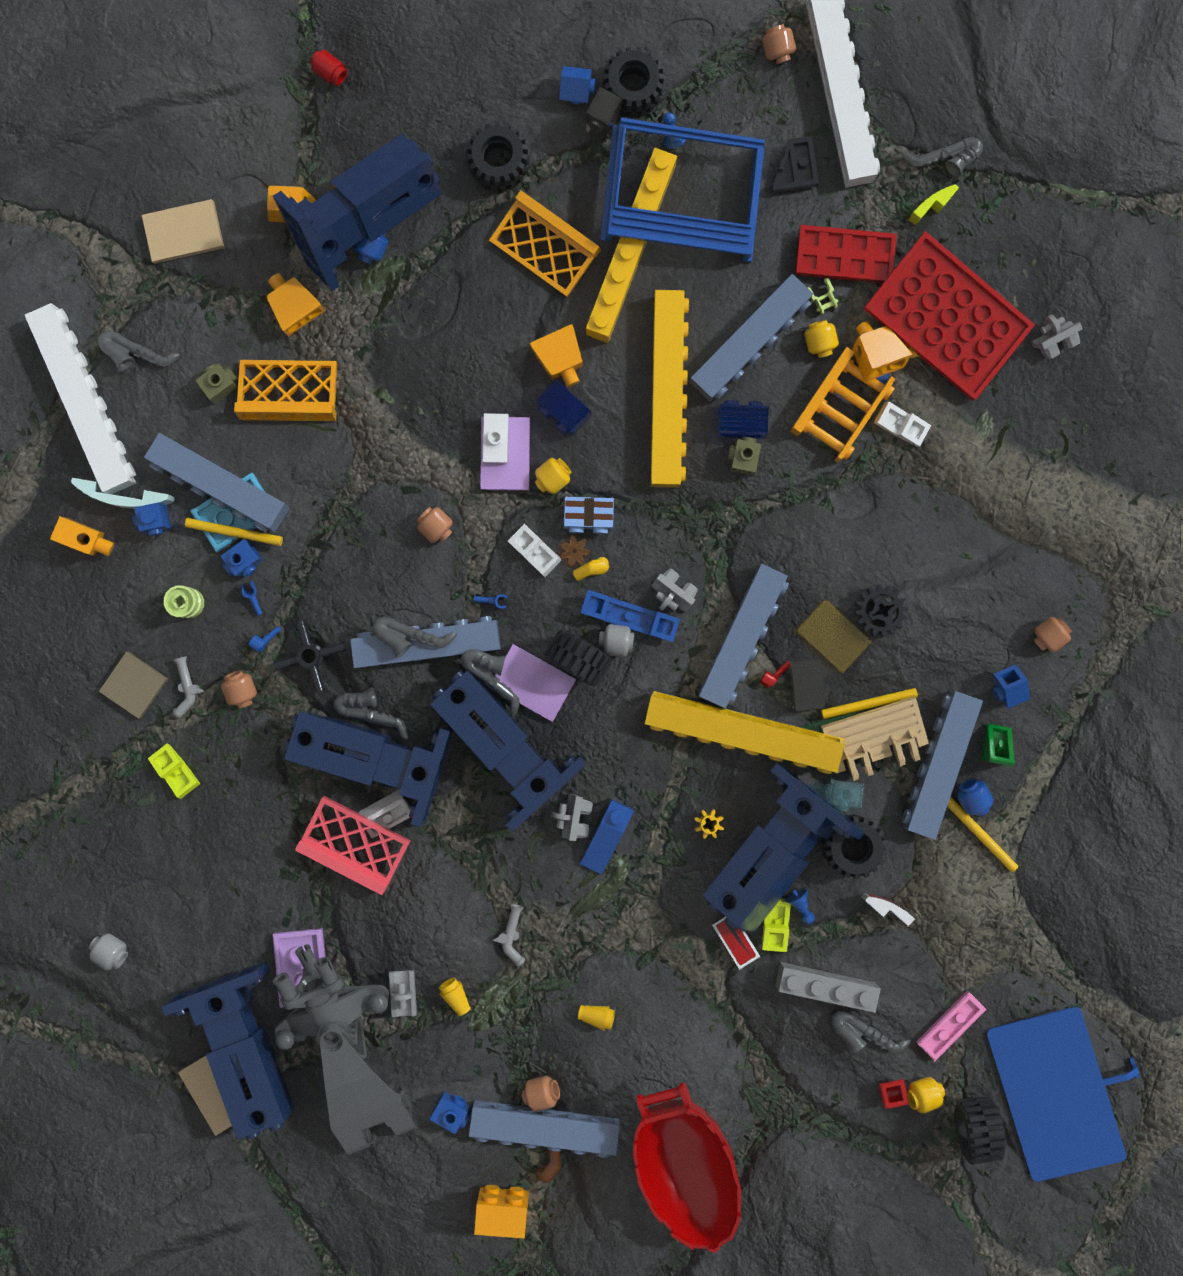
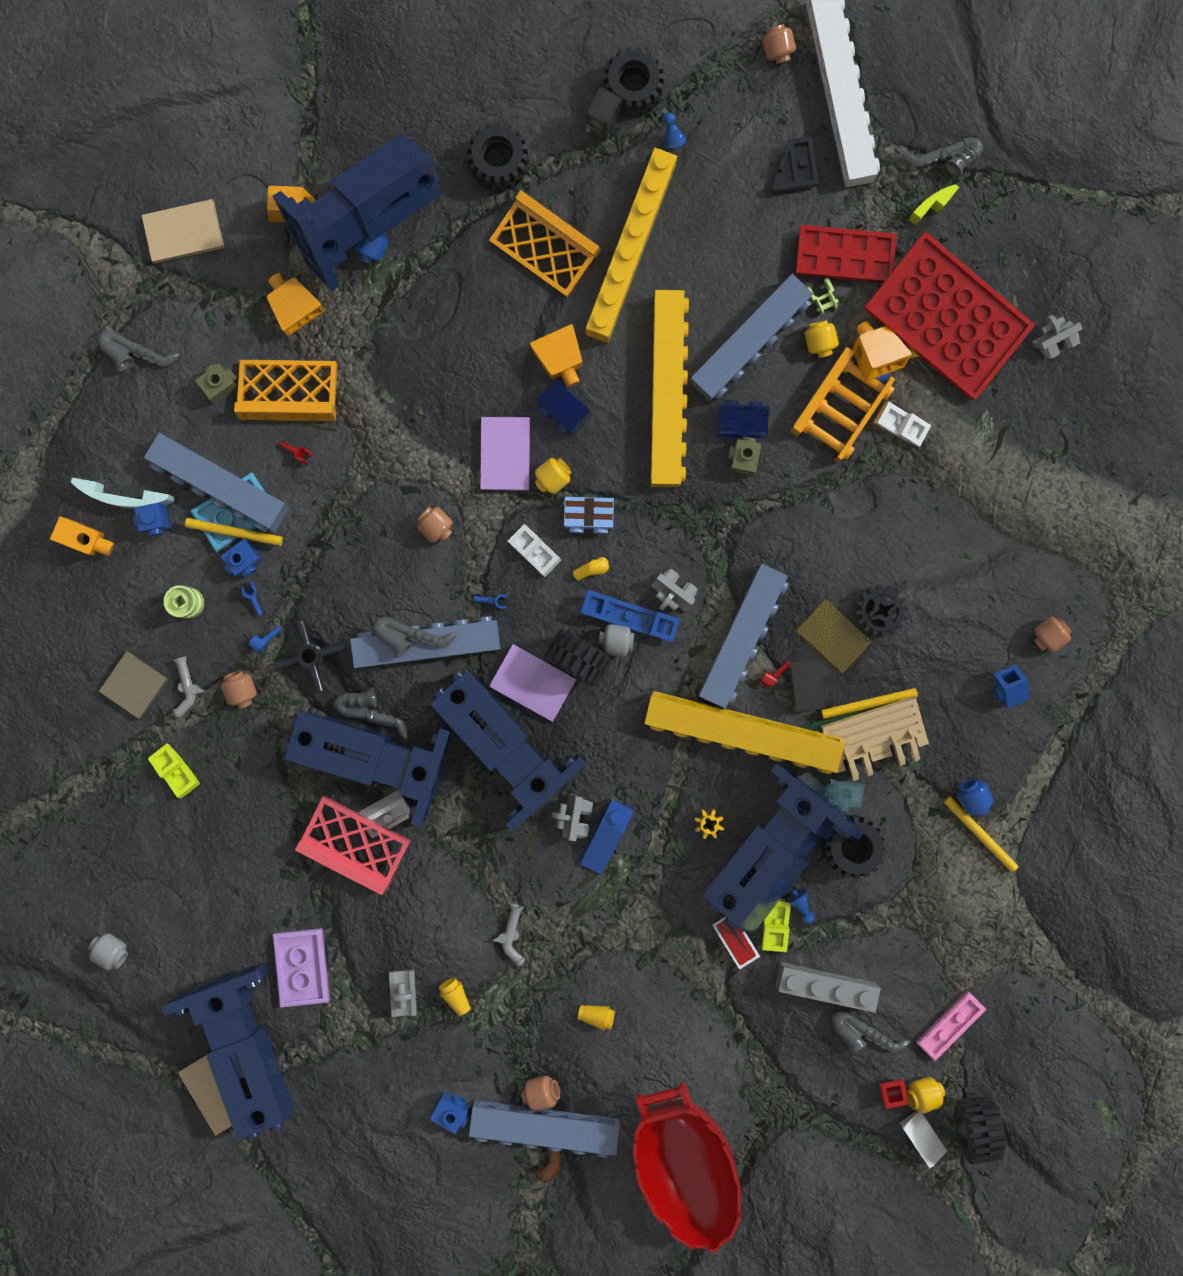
white brick [25,303,136,494] -> none
dark grey piece [273,944,418,1155] -> none
red brick [310,50,348,86] -> none
dark grey piece [461,649,519,717] -> none
light orange brick [474,1185,529,1239] -> none
white plate [483,413,509,464] -> none
blue brick [559,66,596,104] -> none
clear orange plant [560,535,591,567] -> none
blue piece [600,118,765,263] -> none
white slope [861,893,915,926] -> none
sand blue brick [902,691,983,840] -> none
green slope [980,723,1015,767] -> none
blue piece [987,1006,1140,1182] -> none
none -> red hand [280,442,314,465]
none -> white slope [899,1111,947,1168]

